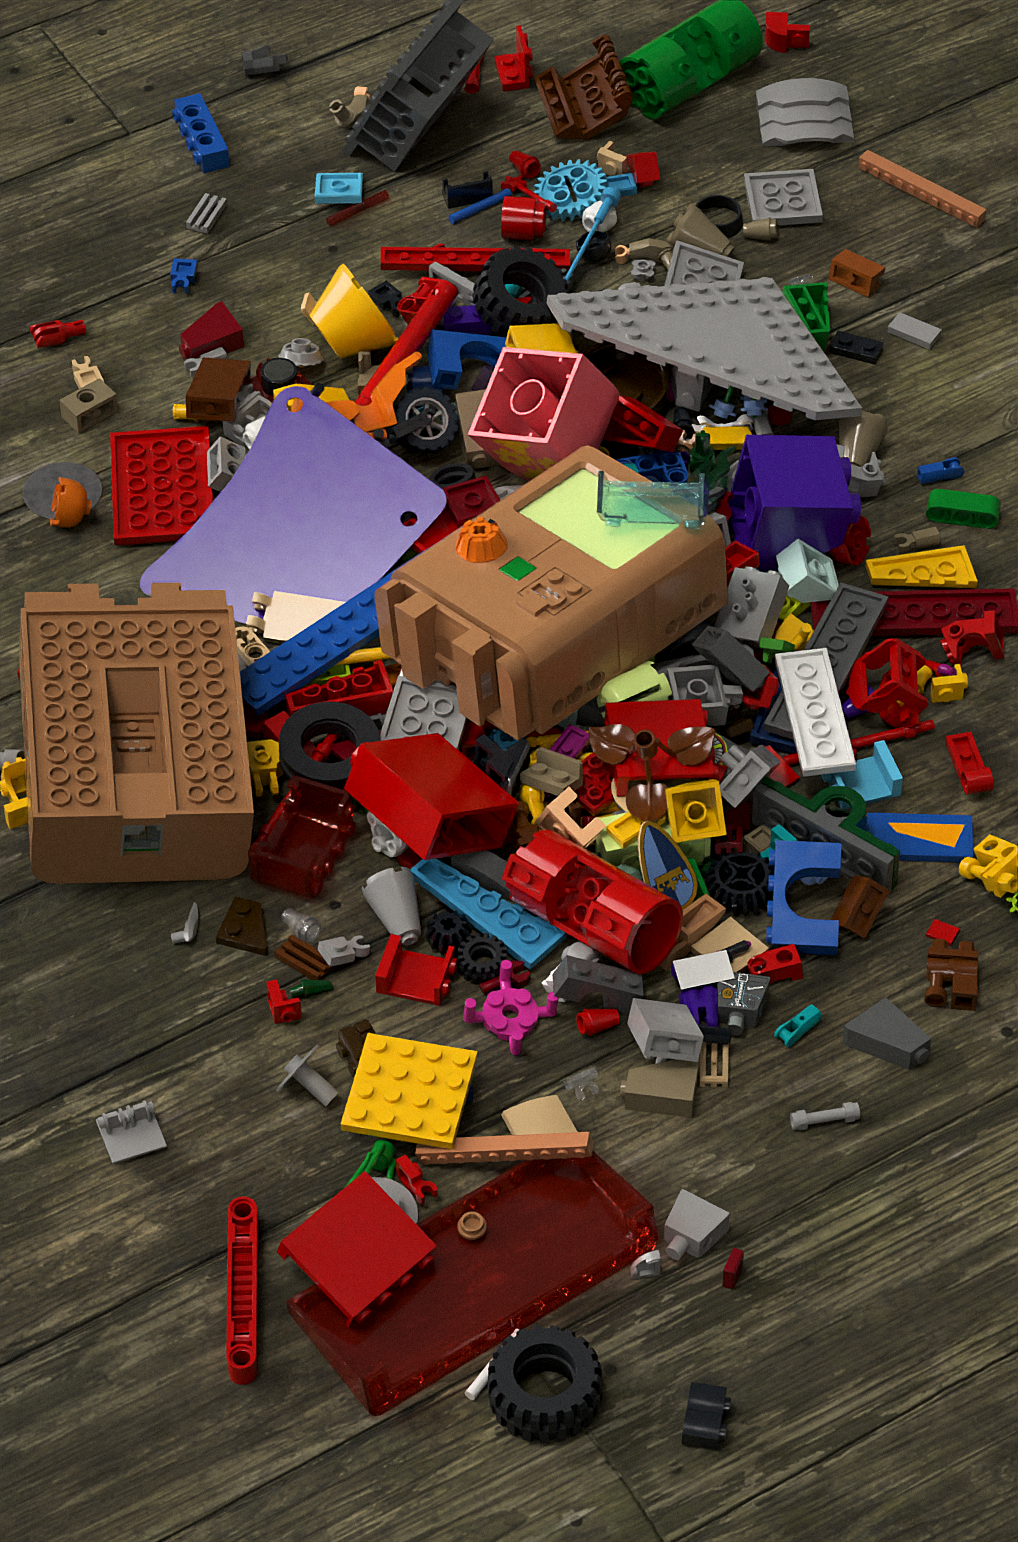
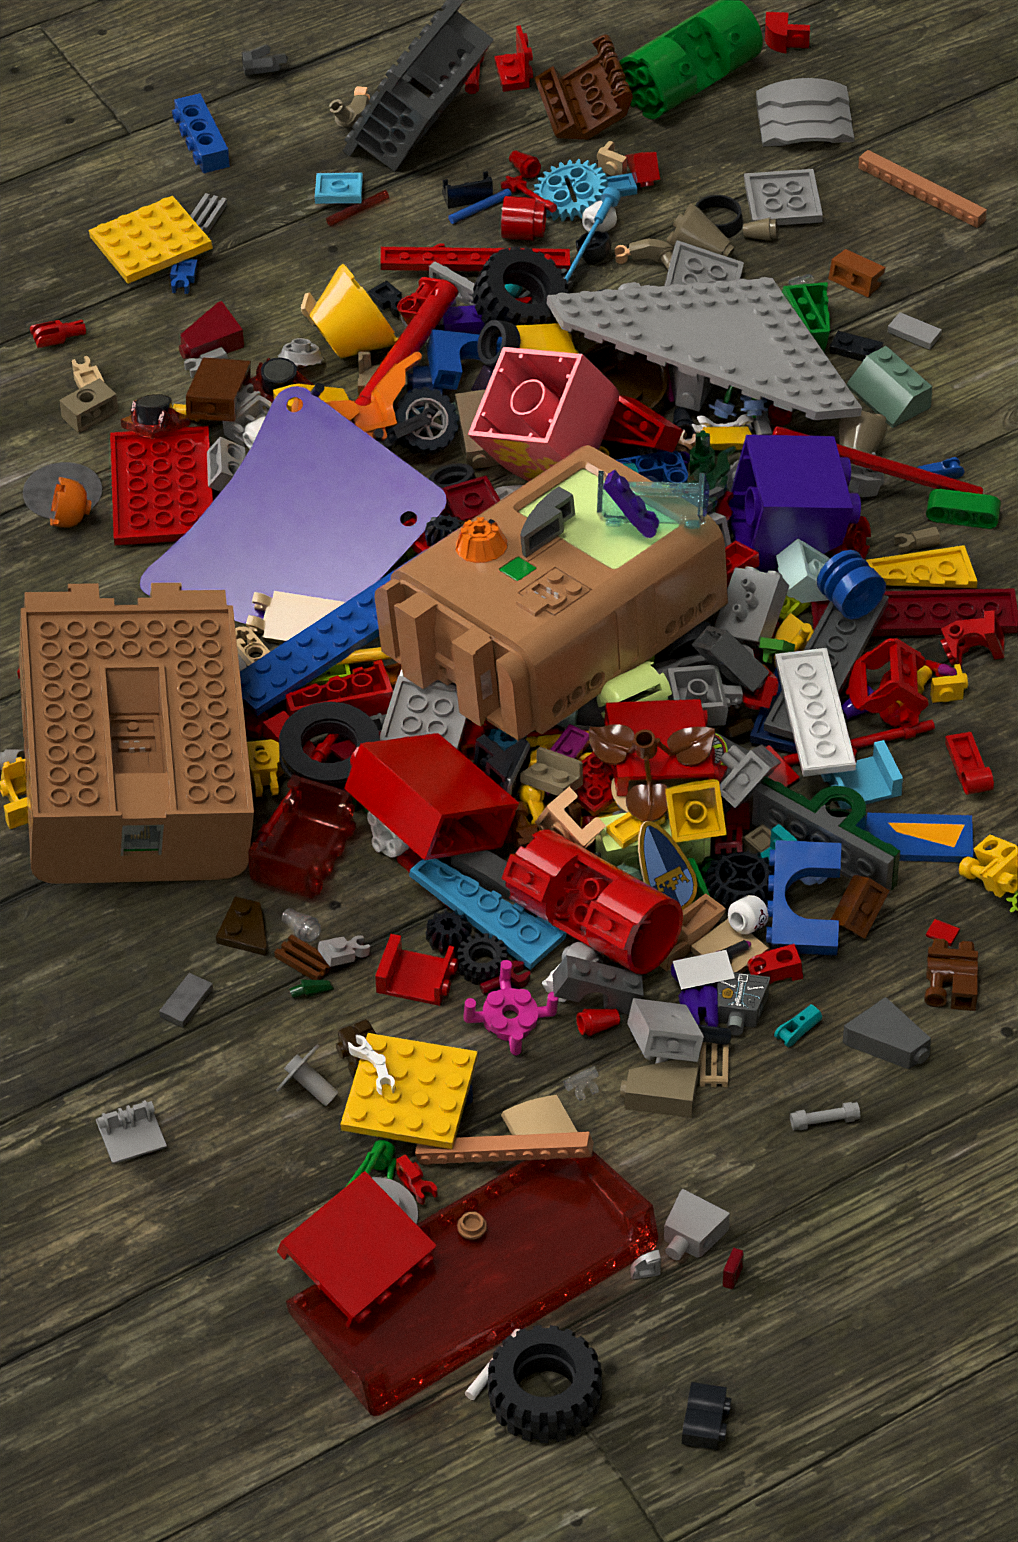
light grey bar [171,902,198,944] -> none
red gear [226,1196,259,1385] -> none
red bracket [266,980,302,1024] -> none
light grey cone [361,867,421,946] -> none
light grey plate [631,259,655,281] -> none
none -> yellow plate [89,196,213,284]
none -> piece [121,394,190,439]
none -> flat silver tile [159,973,213,1027]
none -> white piece [348,1035,395,1095]
none -> black gear [425,514,465,547]
none -> black tyre [477,320,521,367]
none -> dark grey slope [520,486,575,557]
none -> dark purple hinge [603,470,660,539]
none -> white head [728,895,769,934]
none -> red axle [772,426,983,494]
none -> blue wheel [817,550,886,619]
none -> sand green slope [847,346,932,428]

